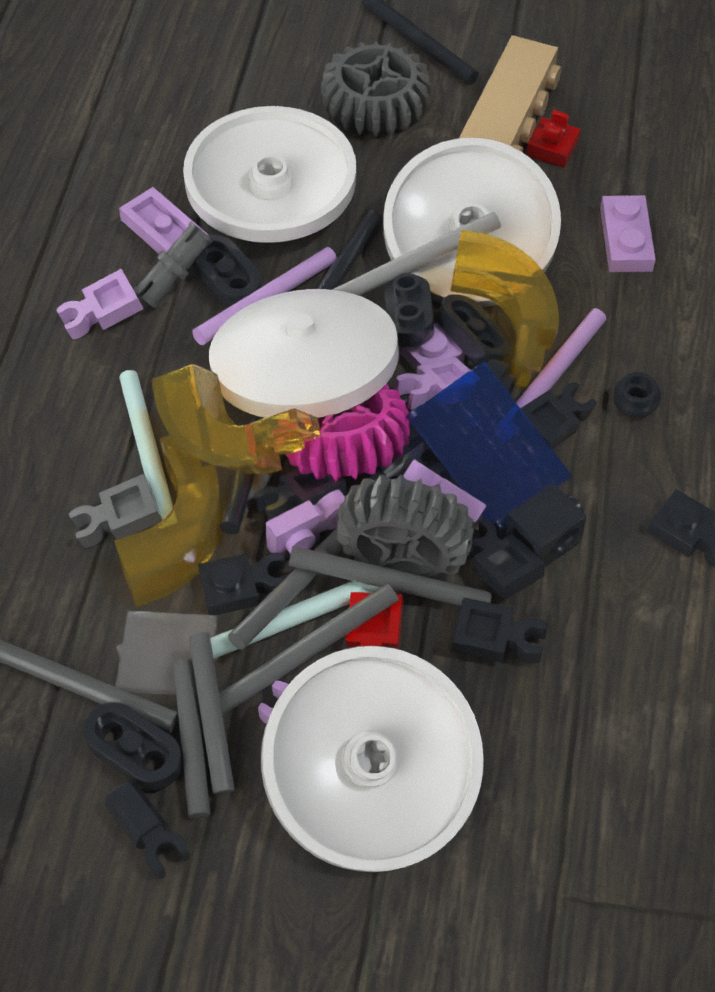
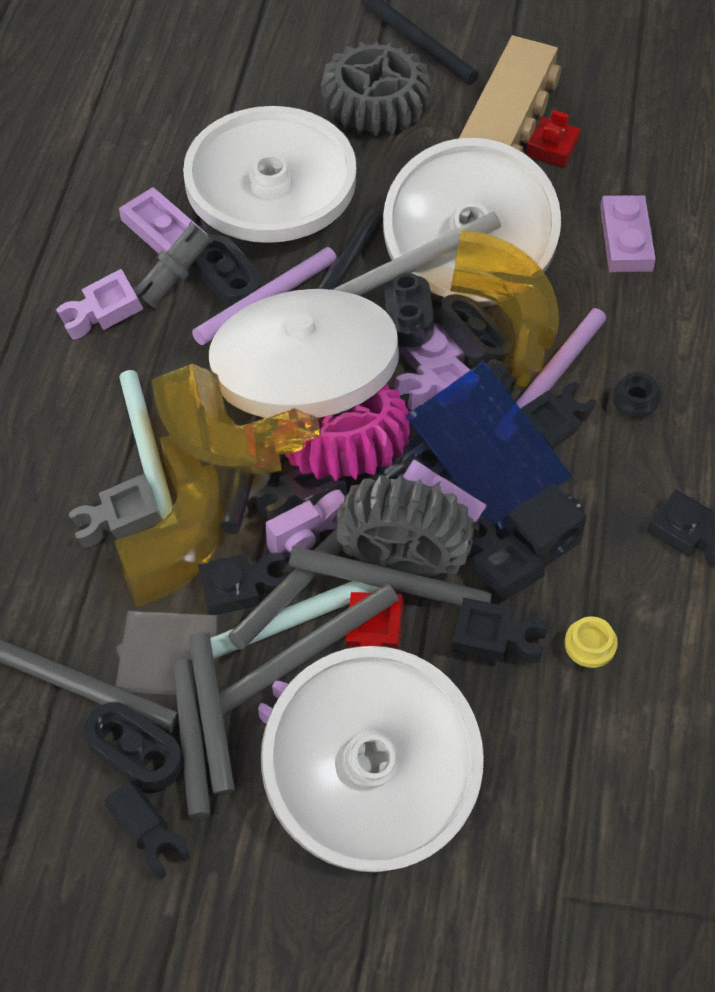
none -> light yellow plate [565,616,618,668]

